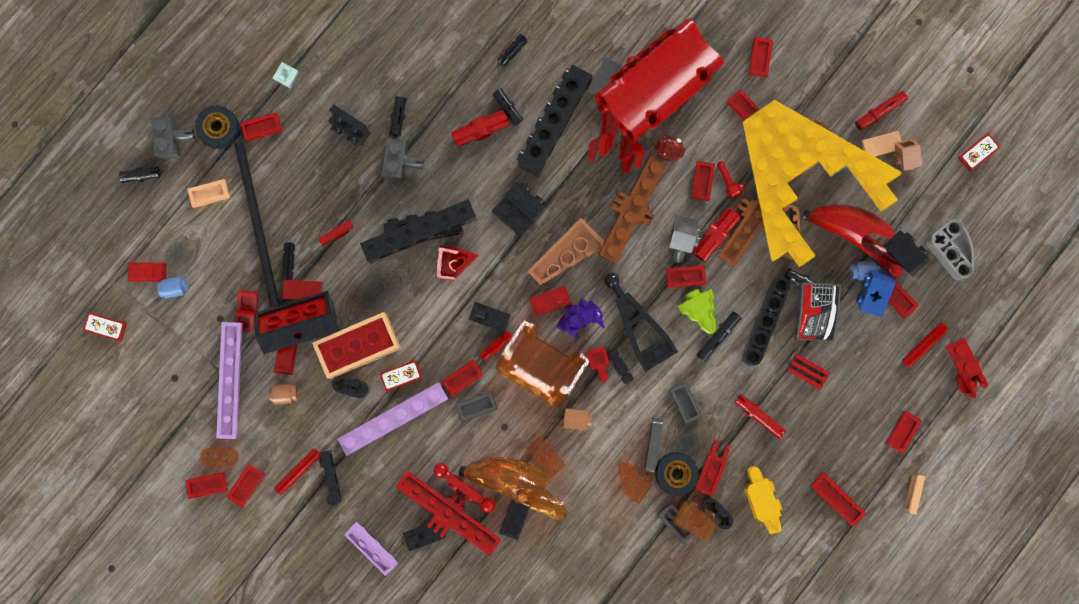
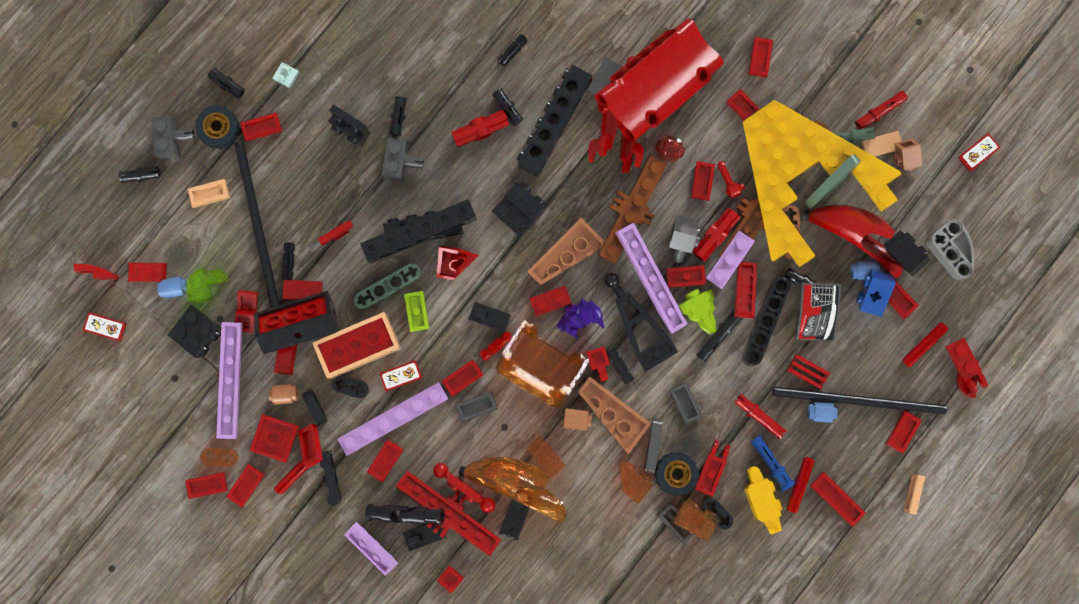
none -> red slope [74,264,119,280]
none -> black plate [167,305,221,358]
none -> clear neon green brick [186,268,229,303]
none -> black pin [208,68,245,99]
none -> red plate [249,414,300,463]
none -> red tile [298,424,323,468]
none -> black beam [302,389,328,426]
none -> sand green beam [354,263,422,310]
none -> black piece [365,504,445,526]
none -> red tile [367,439,404,483]
none -> lime plate [404,291,430,332]
none -> red tile [437,565,464,593]
none -> nougat wing [578,377,651,454]
none -> lavender plate [615,223,687,334]
none -> lavender plate [706,231,755,289]
none -> red plate [734,261,757,319]
none -> blue pin [750,435,795,492]
none -> black piece [772,386,947,415]
none -> red axle [787,457,815,513]
none -> sand green beam [805,154,861,210]
none -> medium blue brick [808,402,837,423]
none -> sand green pin [835,127,875,144]

